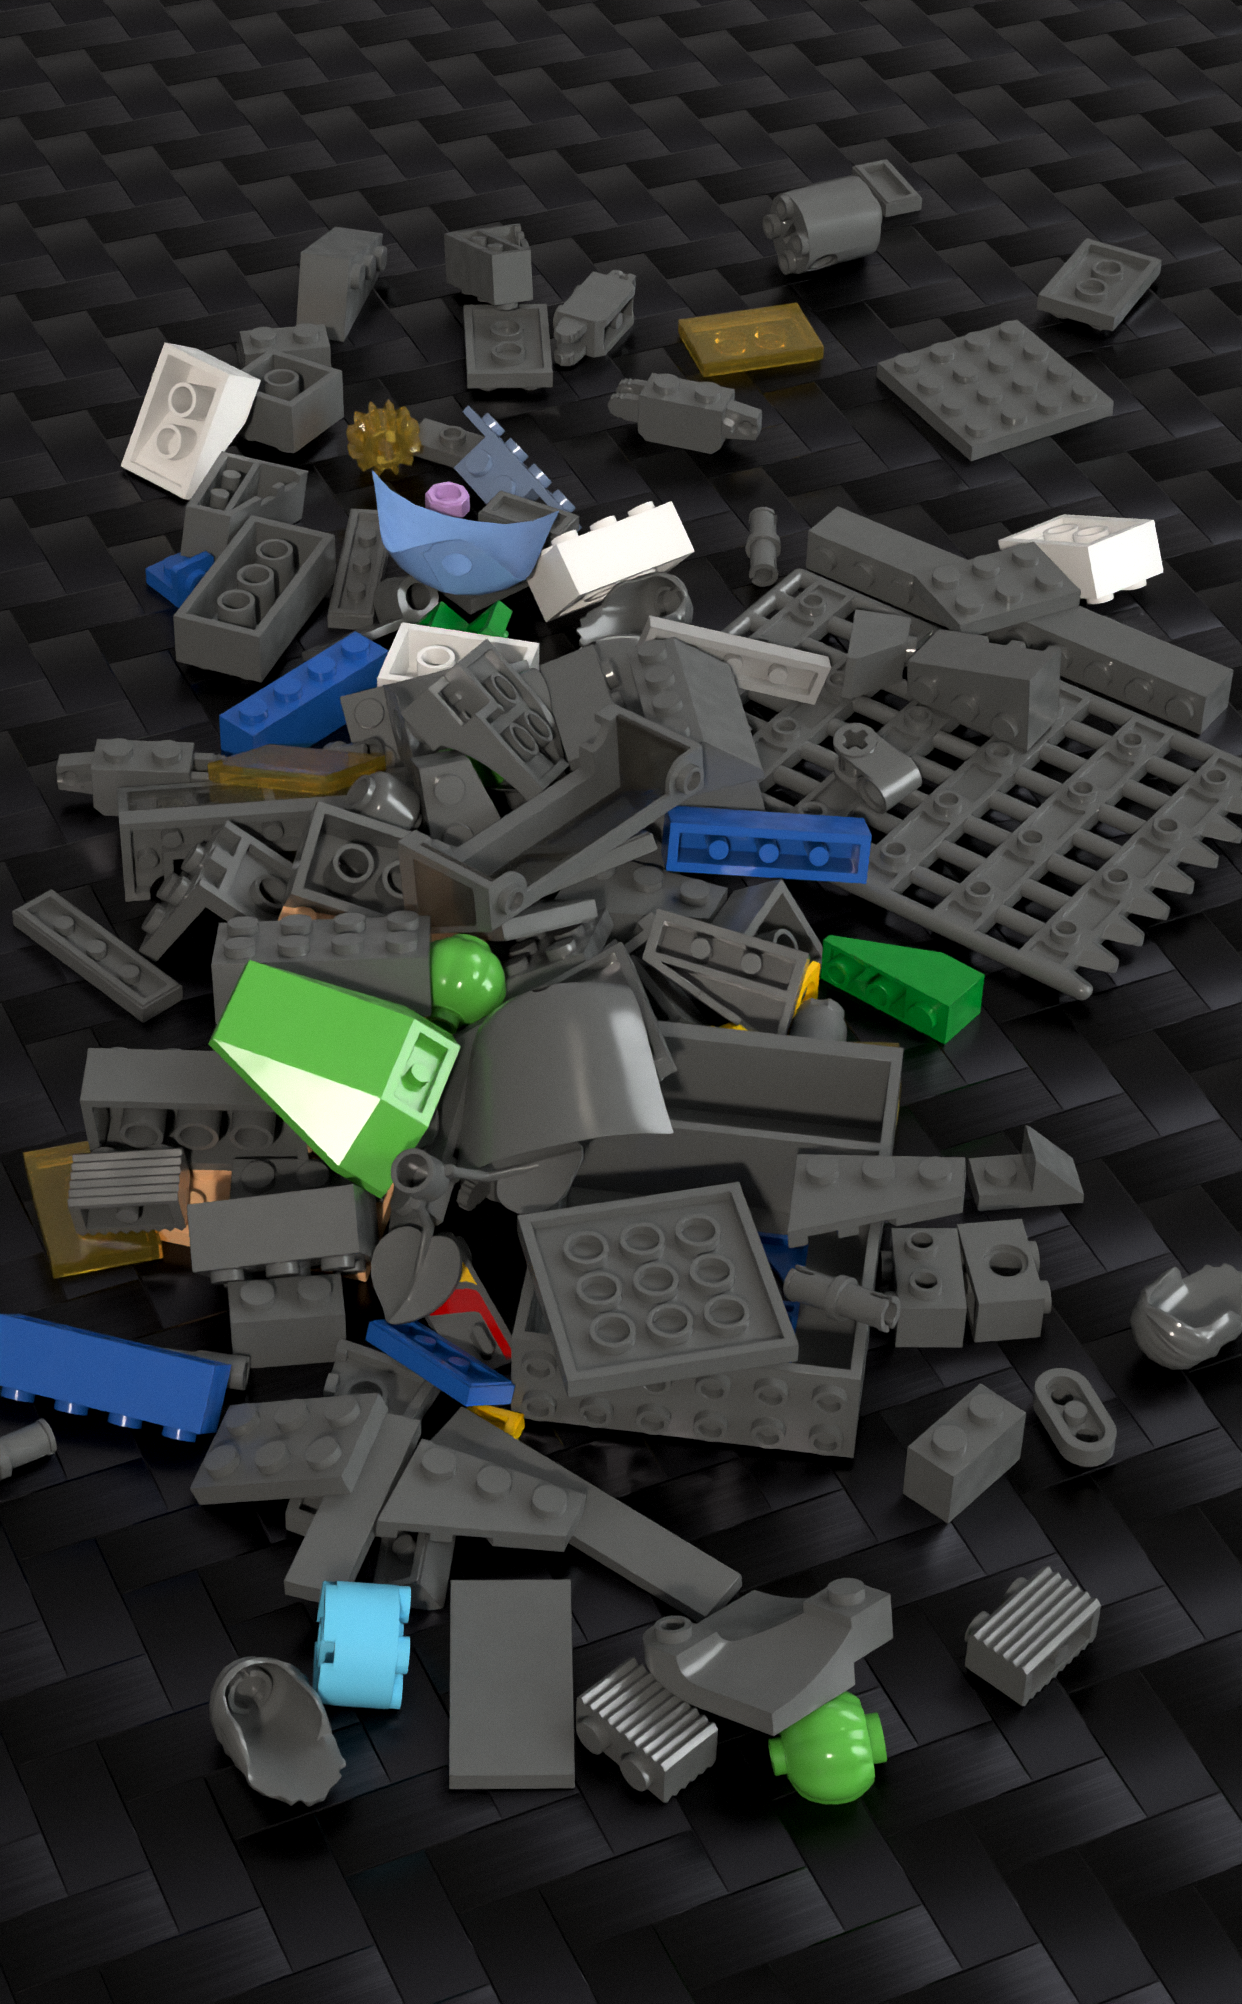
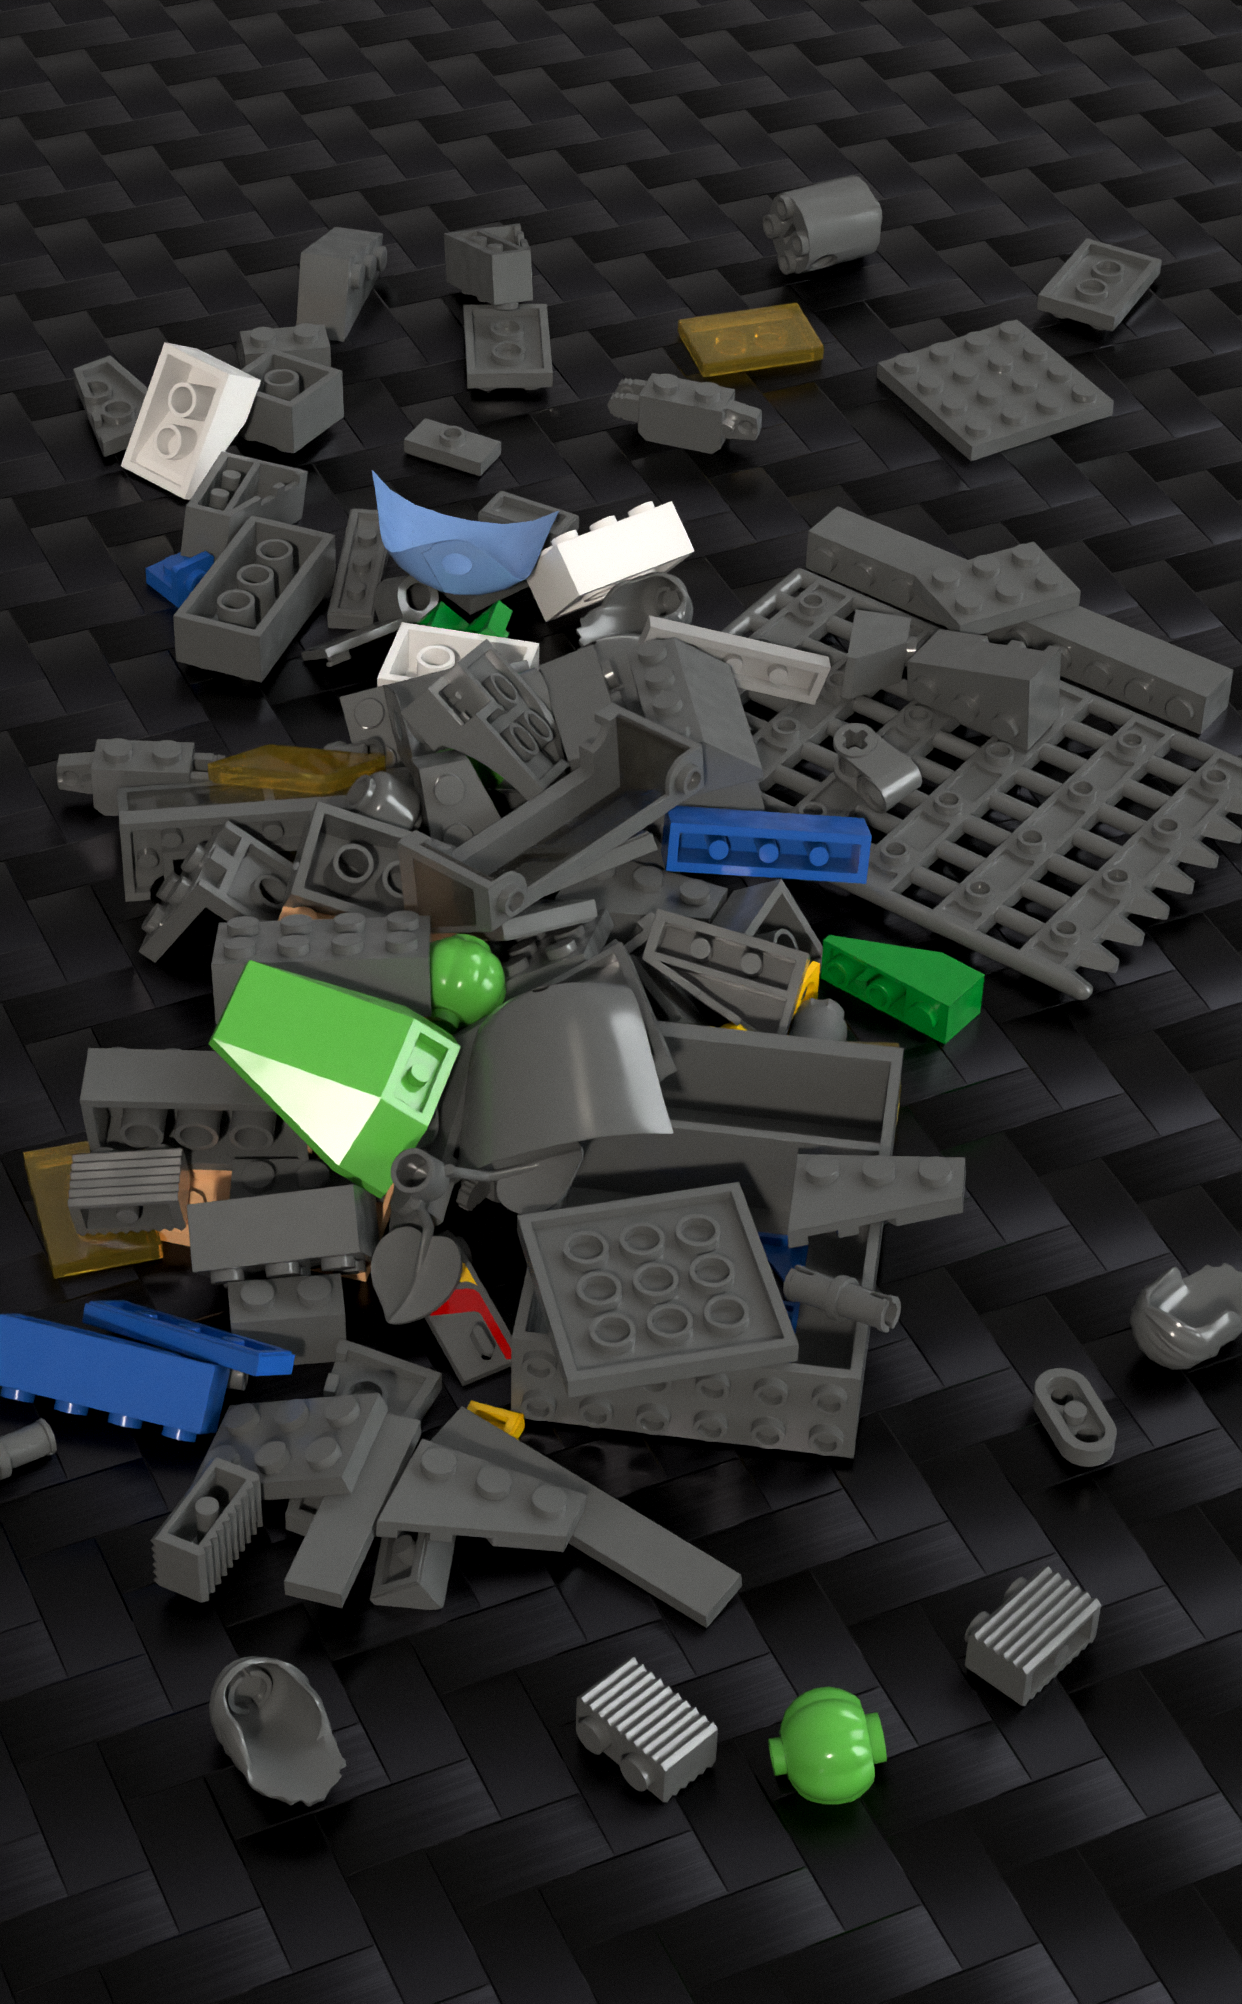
dark grey tile [12,889,183,1023] -> none
blue brick [219,631,389,778] -> none
medium azure brick [312,1581,411,1709] -> none
clear yellow gear [346,399,421,477] -> none
blue tile [365,1319,515,1407] -> none
lavender tile [425,482,470,519] -> none
dark grey tile [449,1579,575,1789] -> none
sand blue bracket [454,405,582,532] -> none
dark grey hinge [553,269,636,367] -> none
dark grey slope [643,1578,893,1736] -> none
dark grey pin [745,507,781,587] -> none
dark grey tile [851,159,922,217] -> none
dark grey brick [879,1228,967,1348] -> none
dark grey brick [903,1383,1026,1523] -> none
dark grey brick [956,1219,1052,1343] -> none
dark grey slope [967,1125,1084,1211] -> none
white slope [998,514,1163,604] -> none
none -> dark grey wing [73,355,148,457]
none -> blue tile [82,1300,295,1376]
none -> dark grey brick [150,1457,263,1602]

